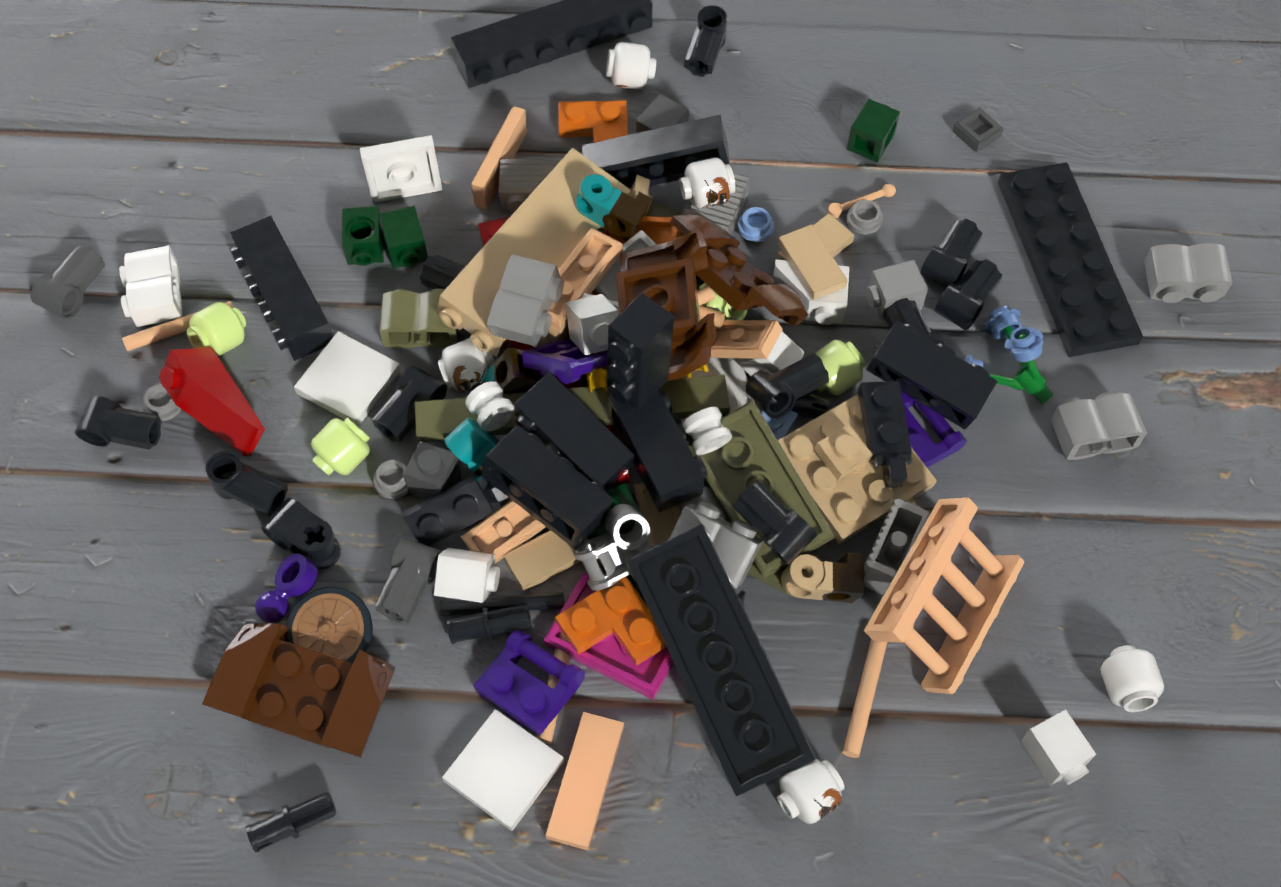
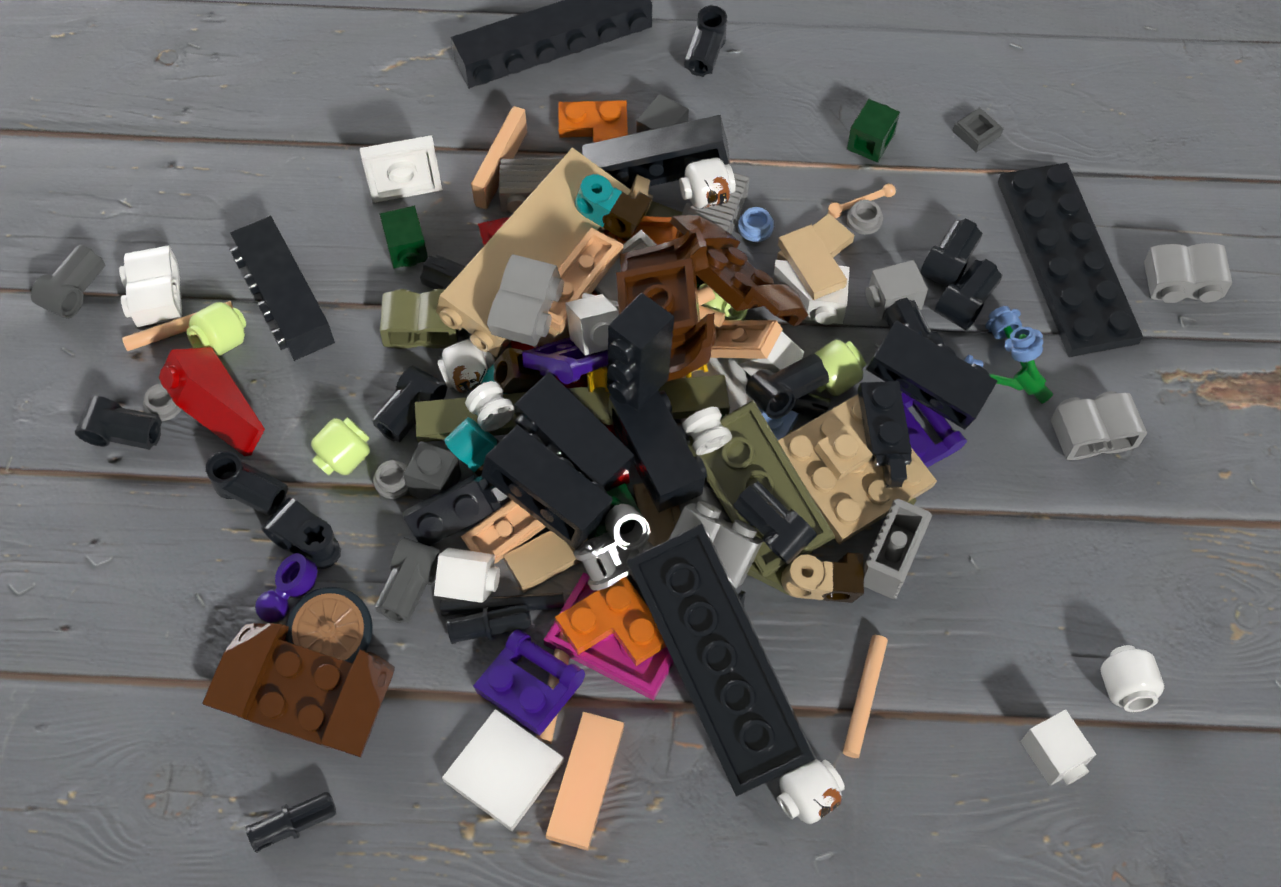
white tile [294,331,401,427] -> none
dark green brick [342,206,384,266] -> none
white head [606,42,656,89] -> none
light nougat fence [864,497,1024,694] -> none

